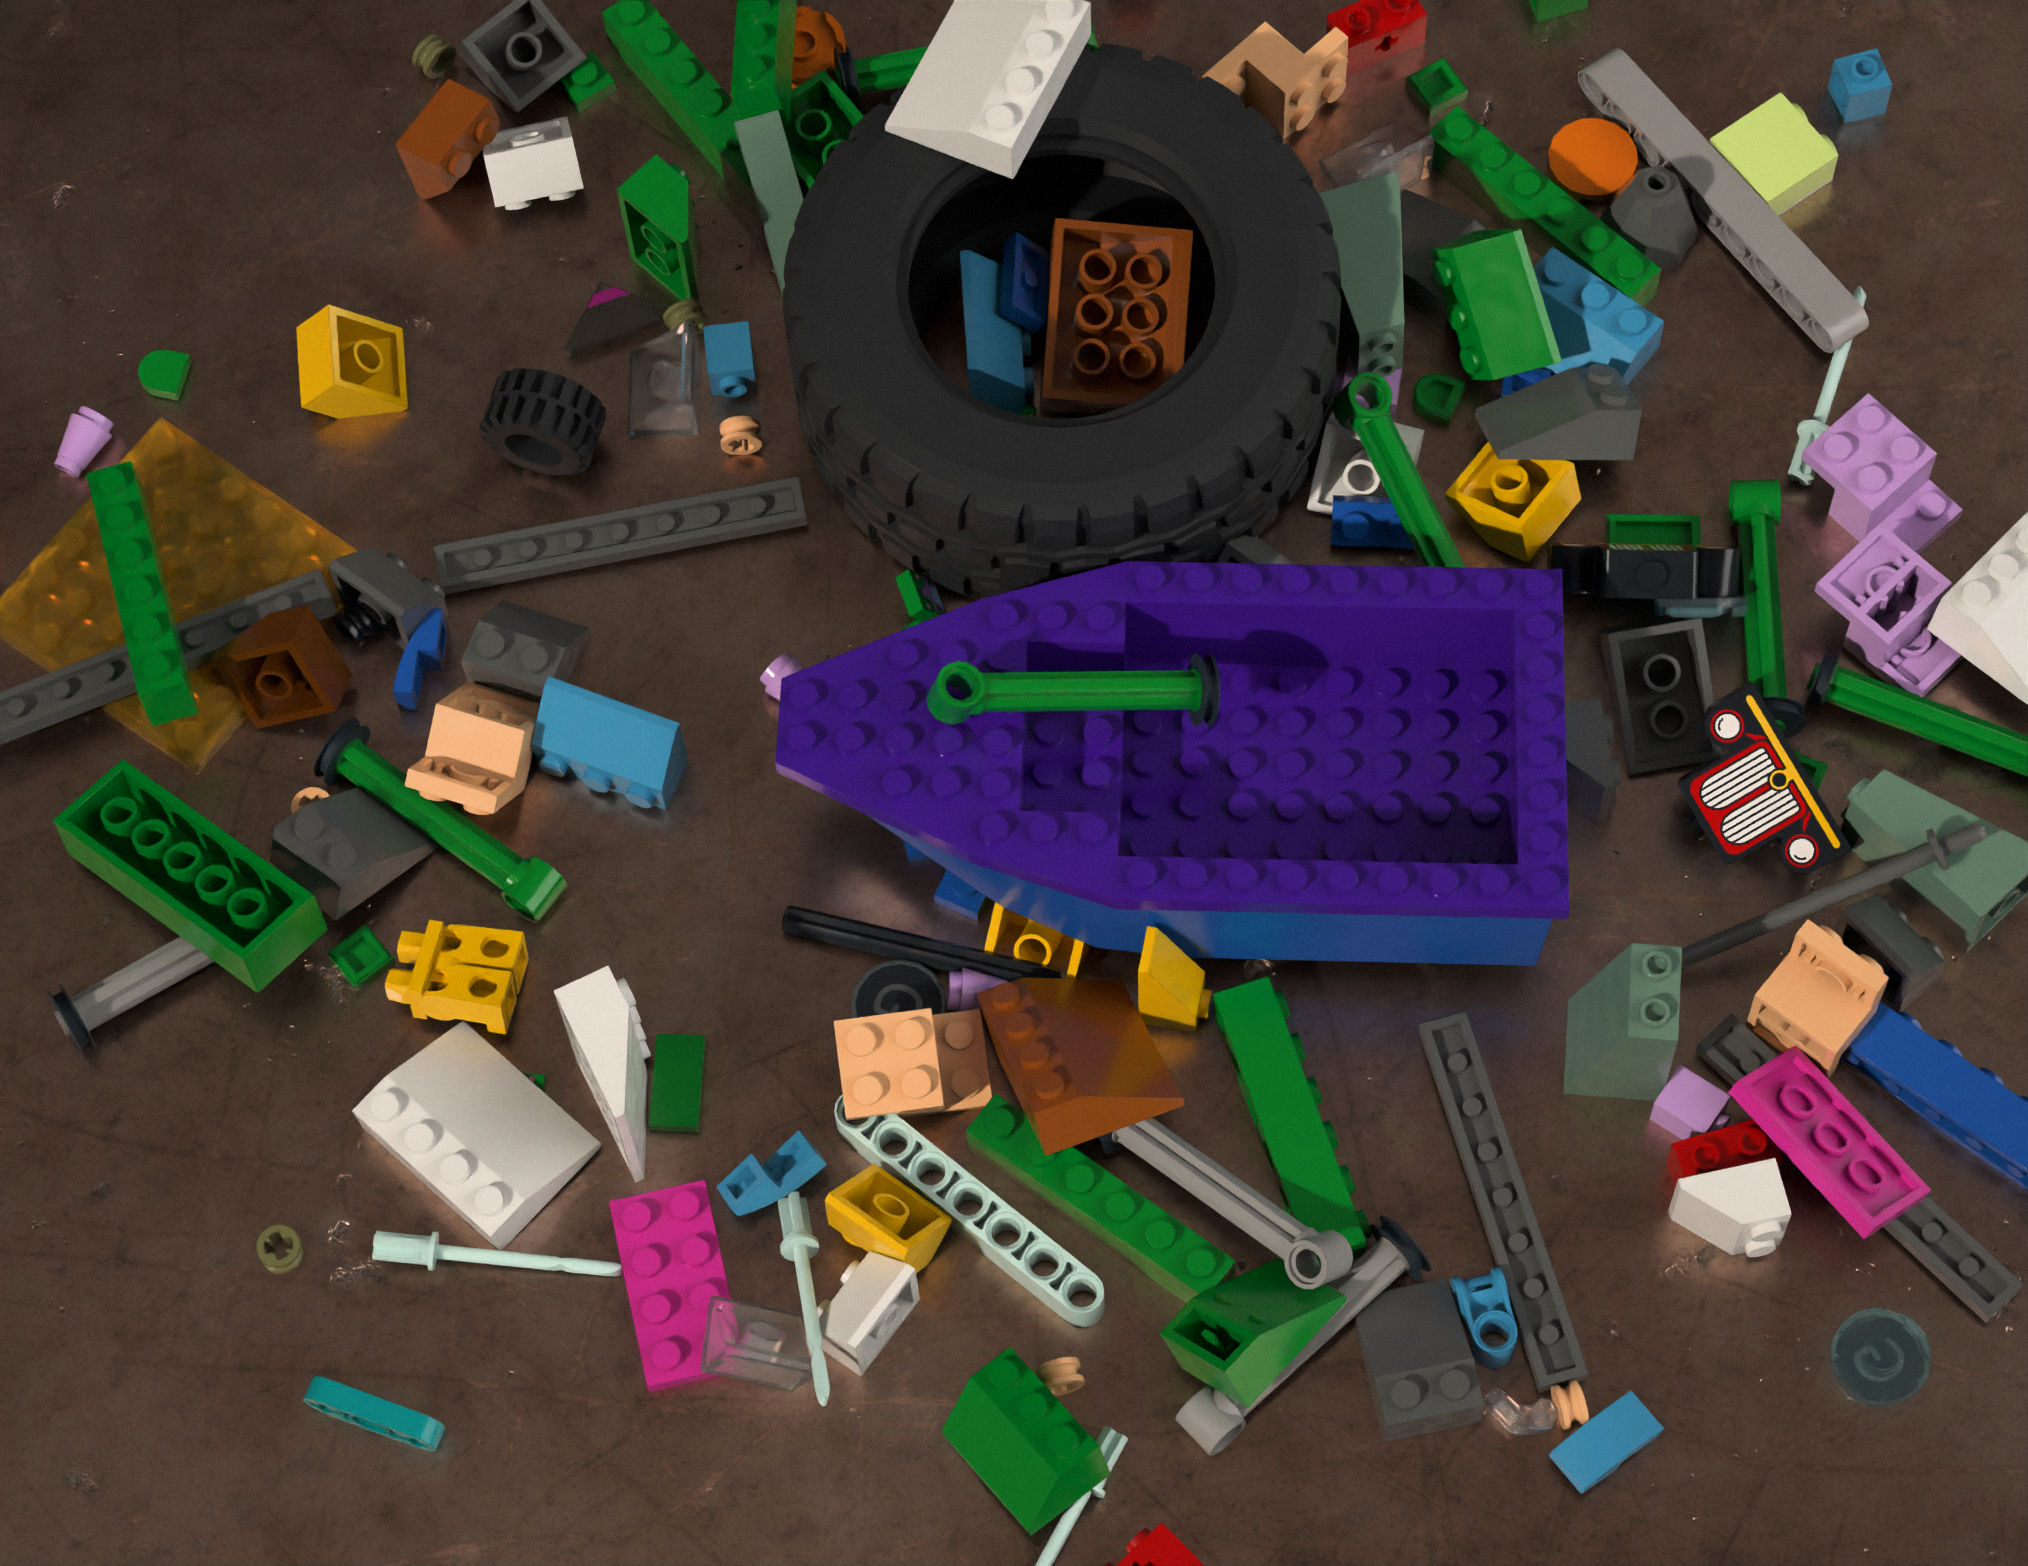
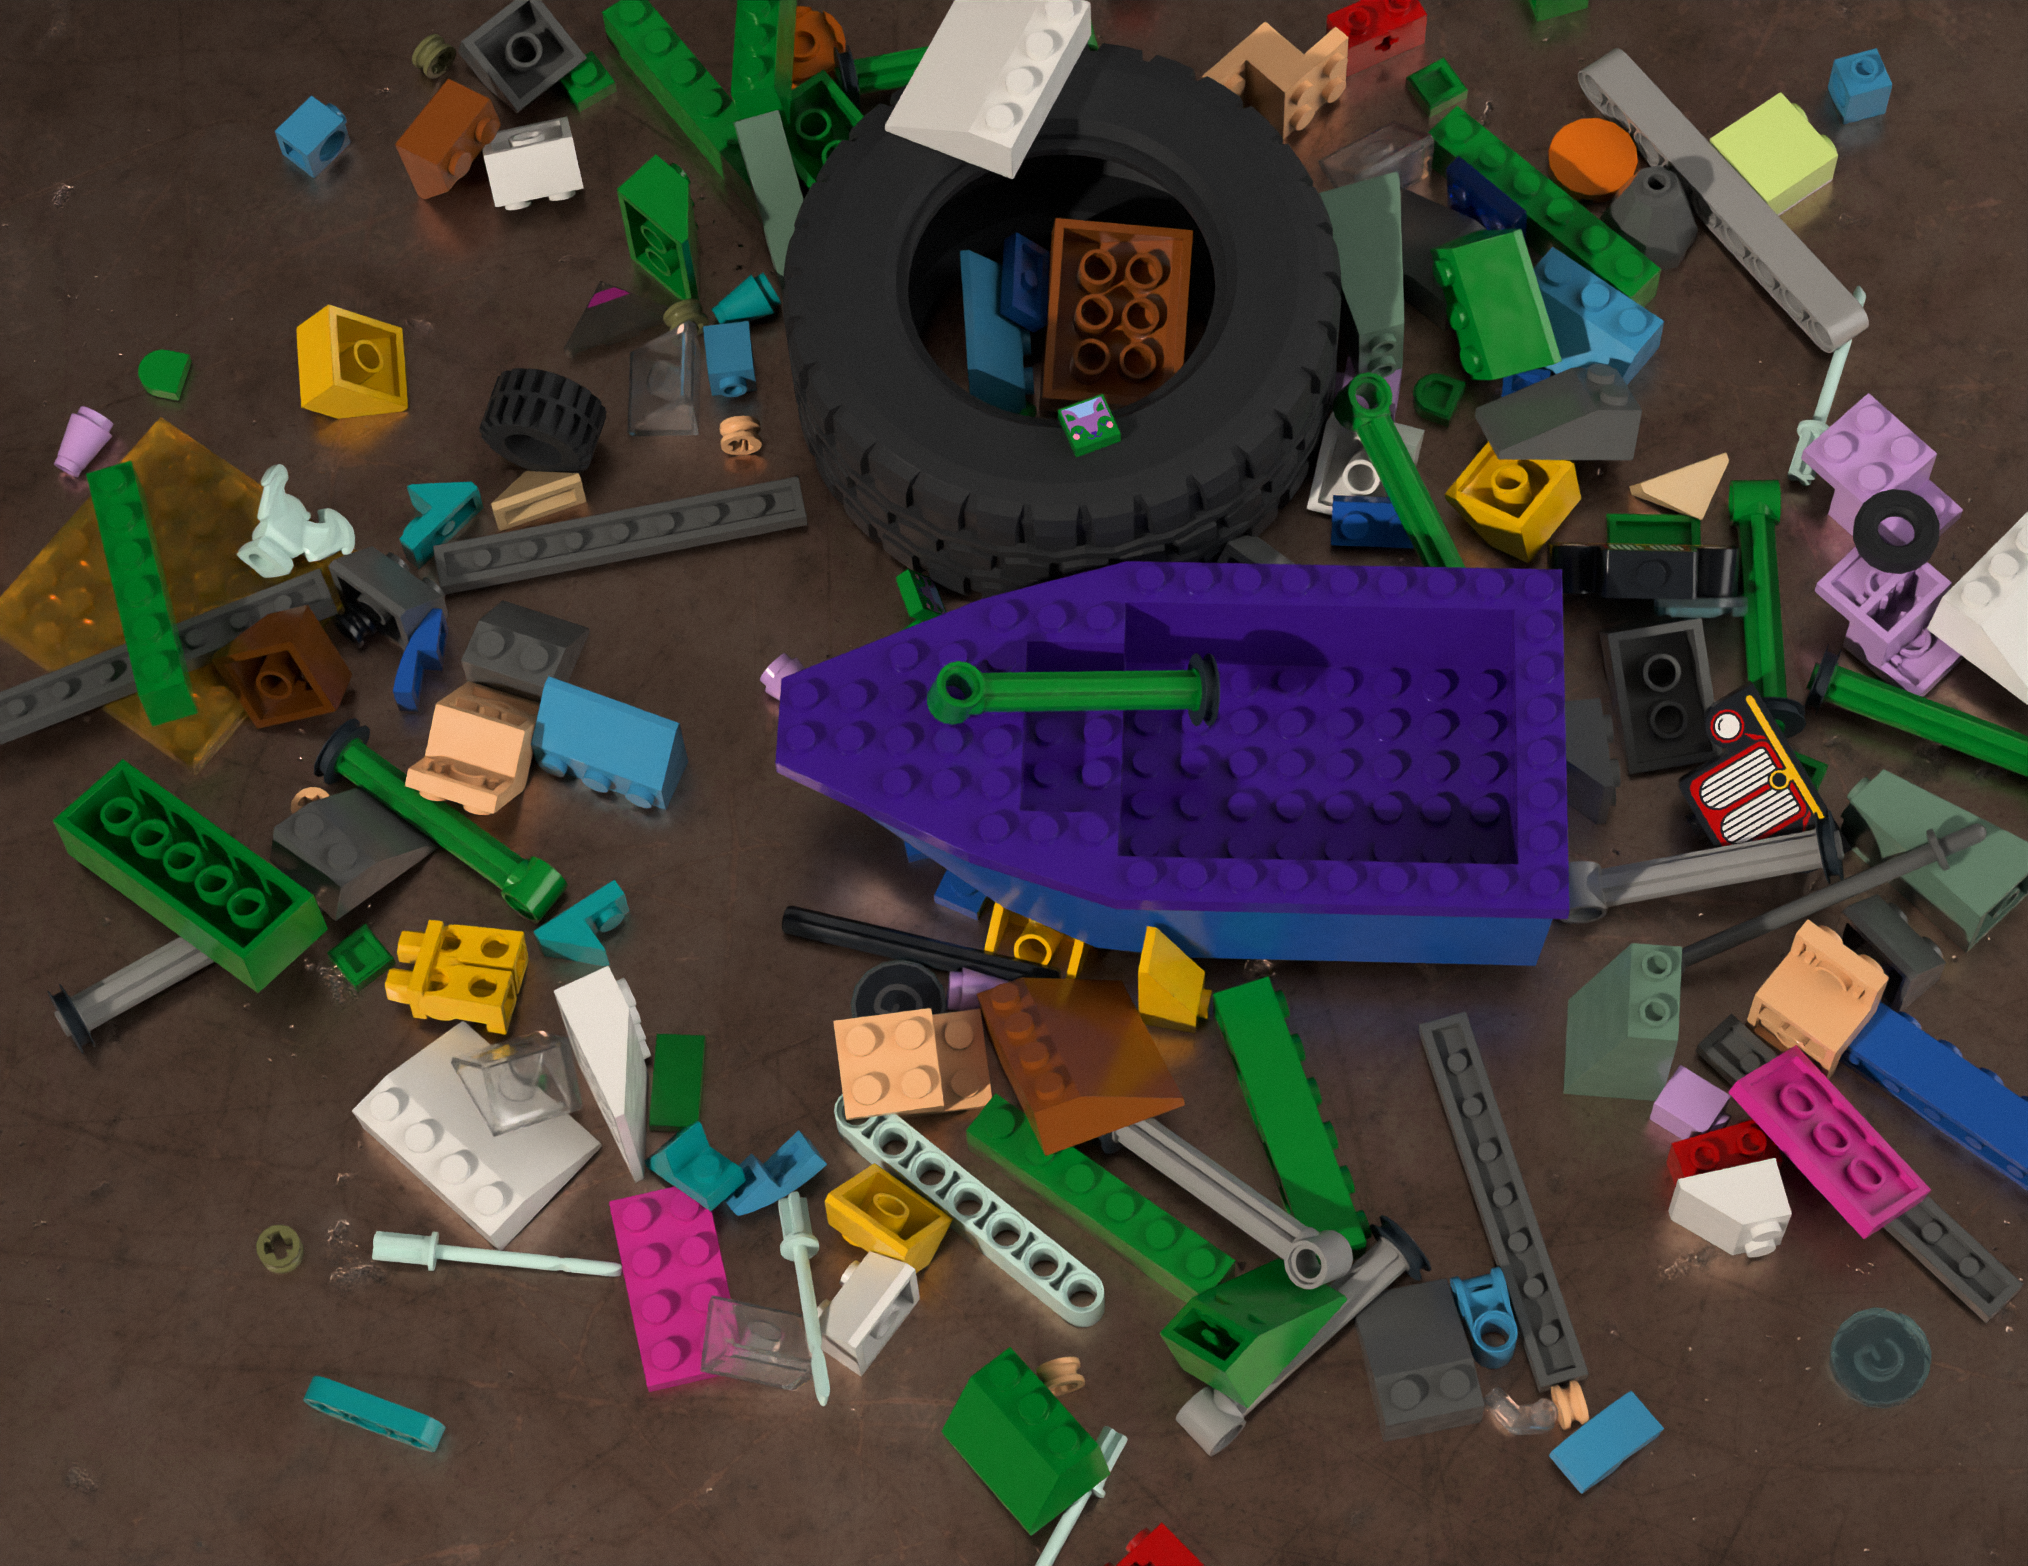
none -> light aqua animal [236,464,355,578]
none -> dark azure brick [275,95,351,178]
none -> teal slope [399,481,484,569]
none -> clear slope [451,1031,582,1137]
none -> tan slope [491,471,587,532]
none -> teal slope [533,880,630,966]
none -> teal slope [644,1121,746,1212]
none -> teal cone [711,272,782,324]
none -> tile [1058,394,1121,457]
none -> clear blue plate [1446,156,1527,243]
none -> light grey piece [1560,810,1844,924]
none -> tan slope [1629,452,1729,520]
none -> black tyre [1853,489,1940,574]

